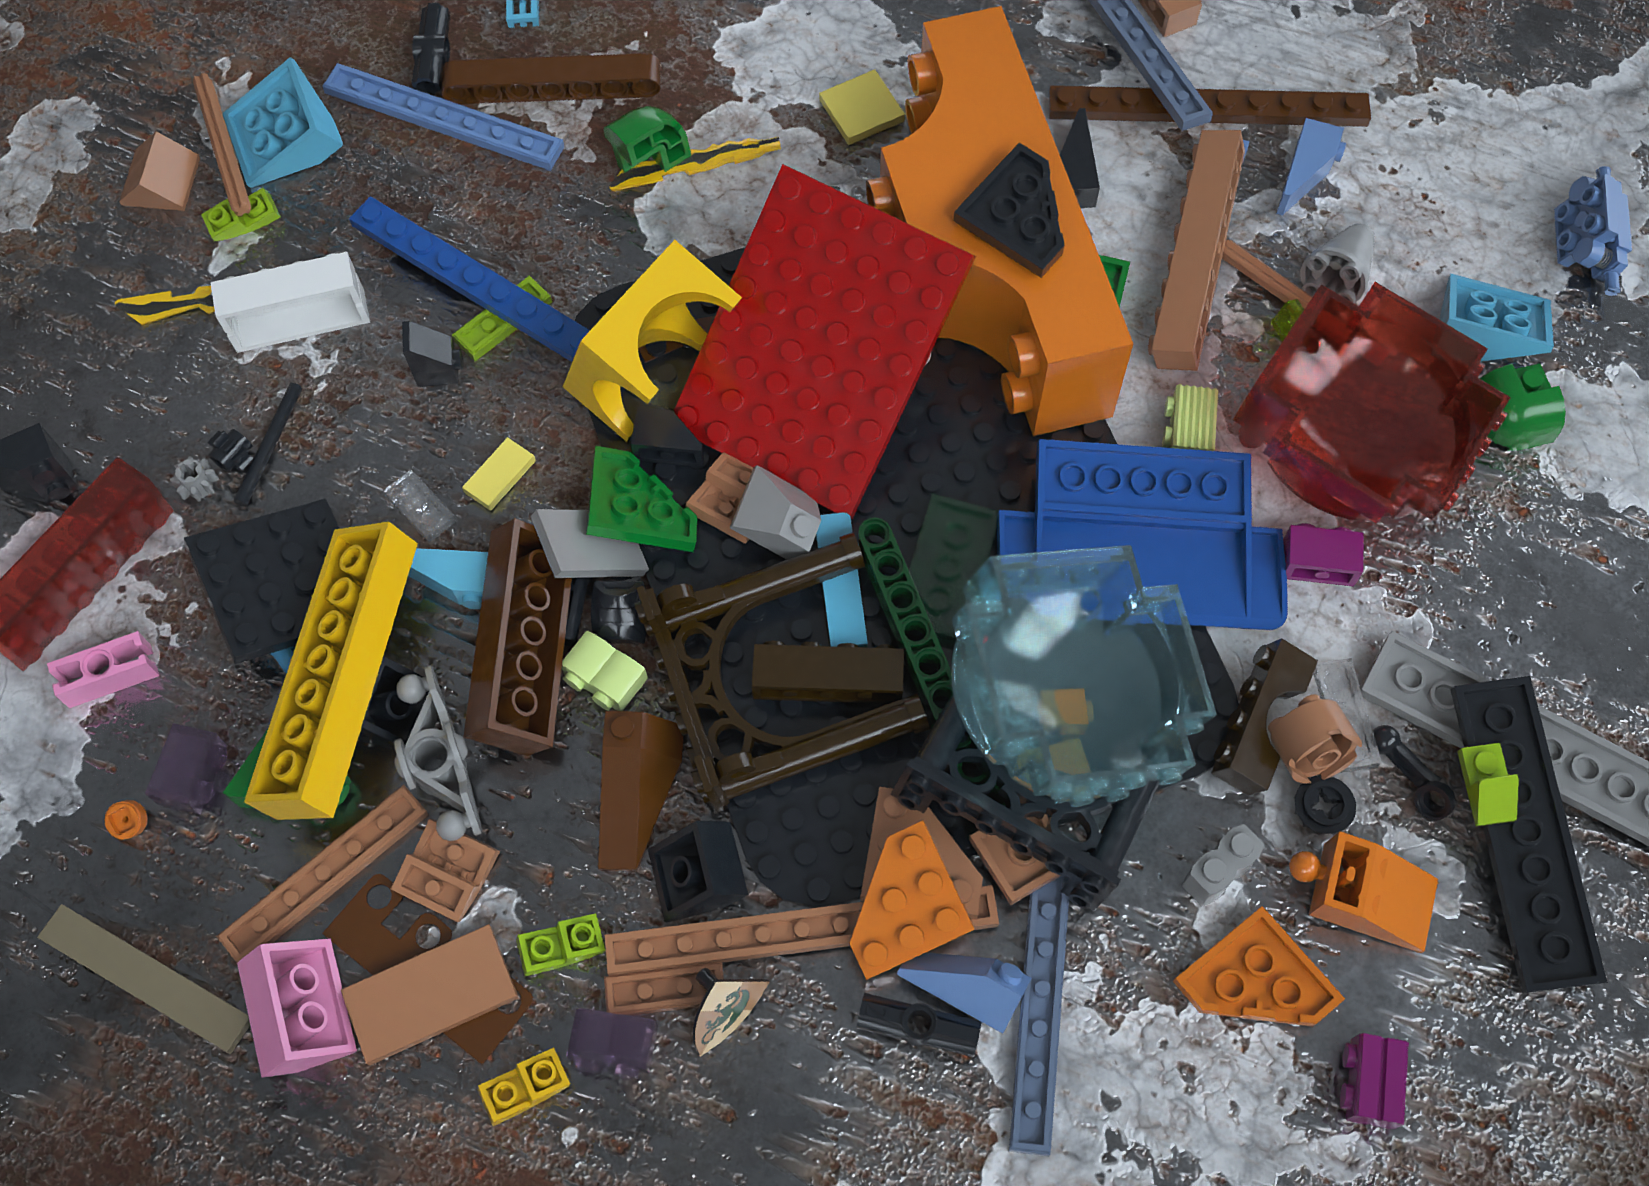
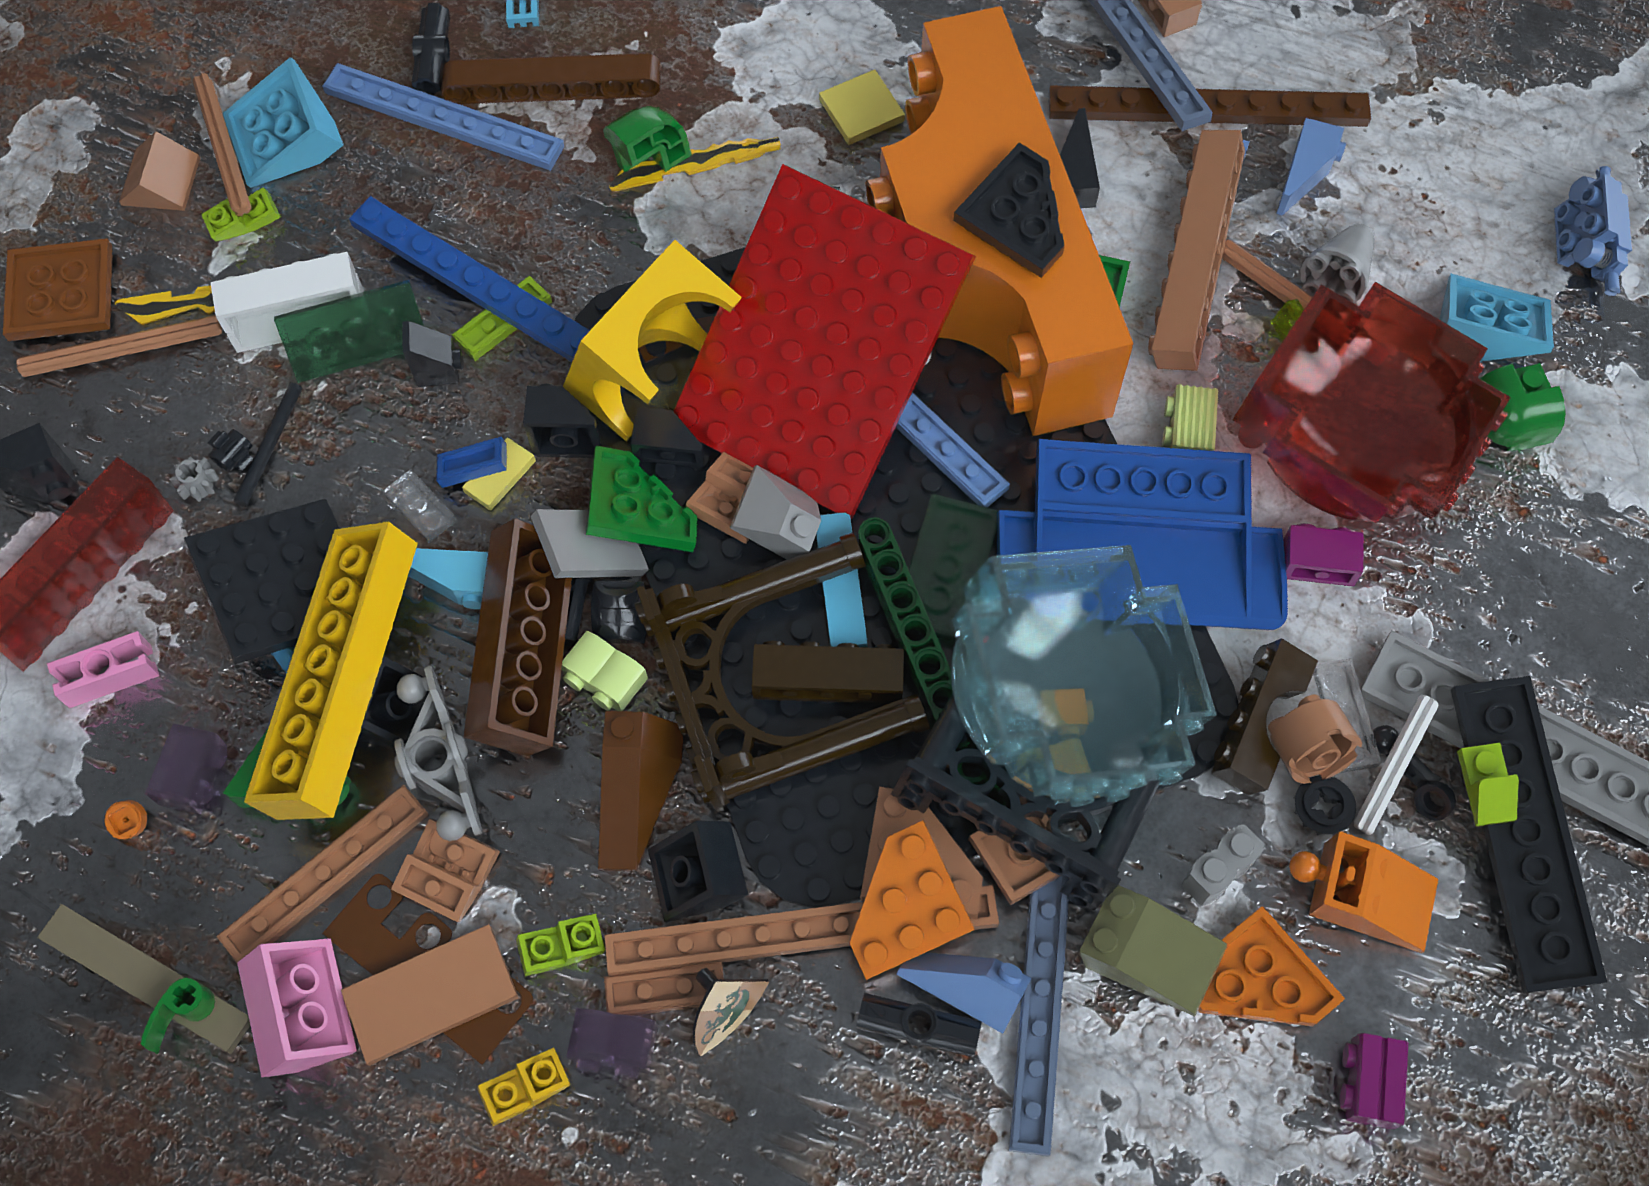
none -> dark orange plate [3,238,113,341]
none -> nougat axle [16,315,223,377]
none -> green panel [141,978,215,1054]
none -> clear green tile [274,279,425,383]
none -> blue tile [436,436,507,488]
none -> black slope [523,384,602,458]
none -> medium blue tile [896,392,1010,511]
none -> olive slope [1079,885,1228,1017]
none -> white axle [1354,695,1438,835]

